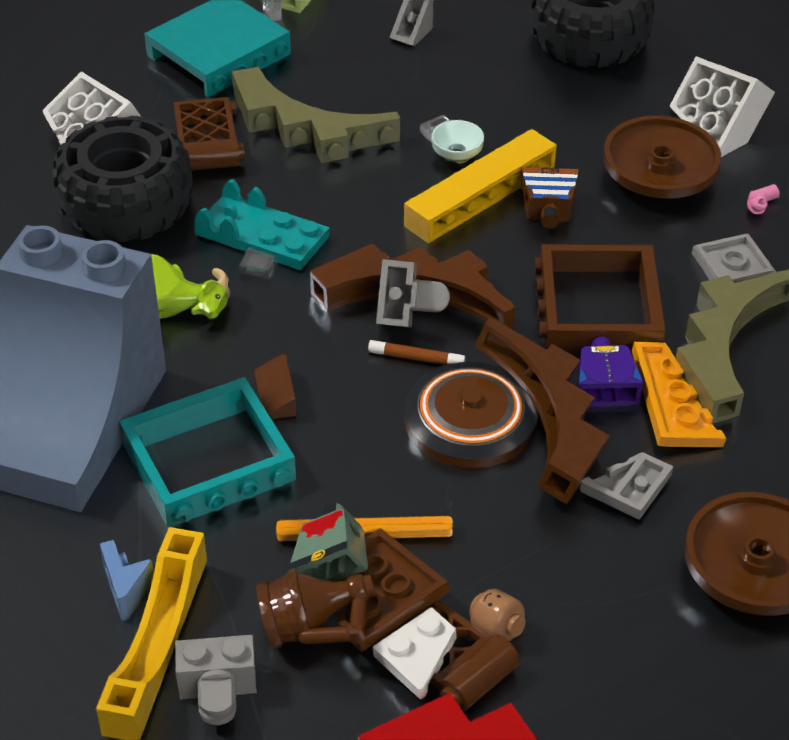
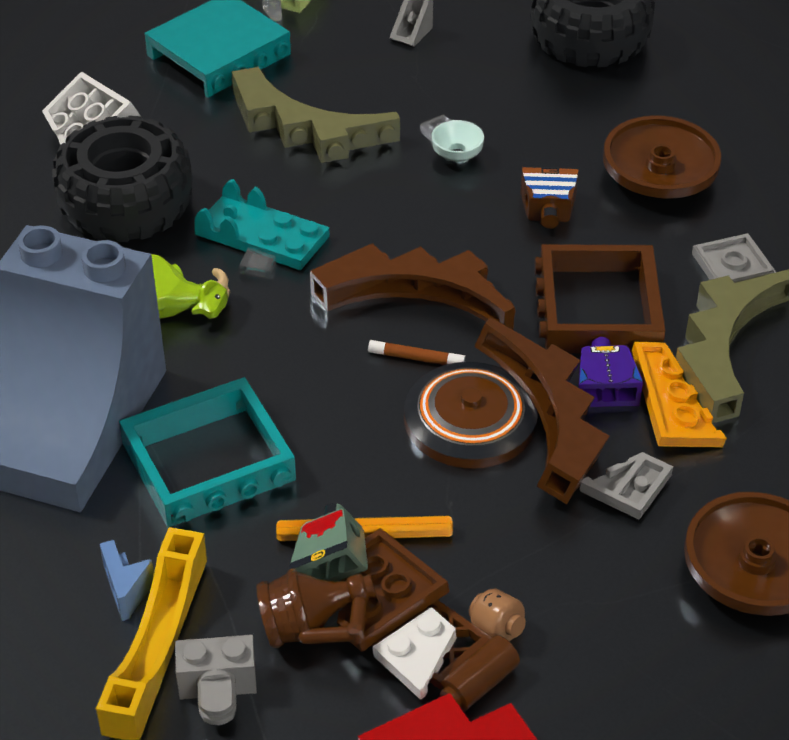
reddish brown piece [174,97,245,171] -> none
reddish brown slope [254,354,296,419] -> none
light grey brick [376,259,450,327] -> none
yellow brick [404,129,556,244] -> none
white wedge [670,57,775,157] -> none
bright pink arm [747,184,779,215] -> none

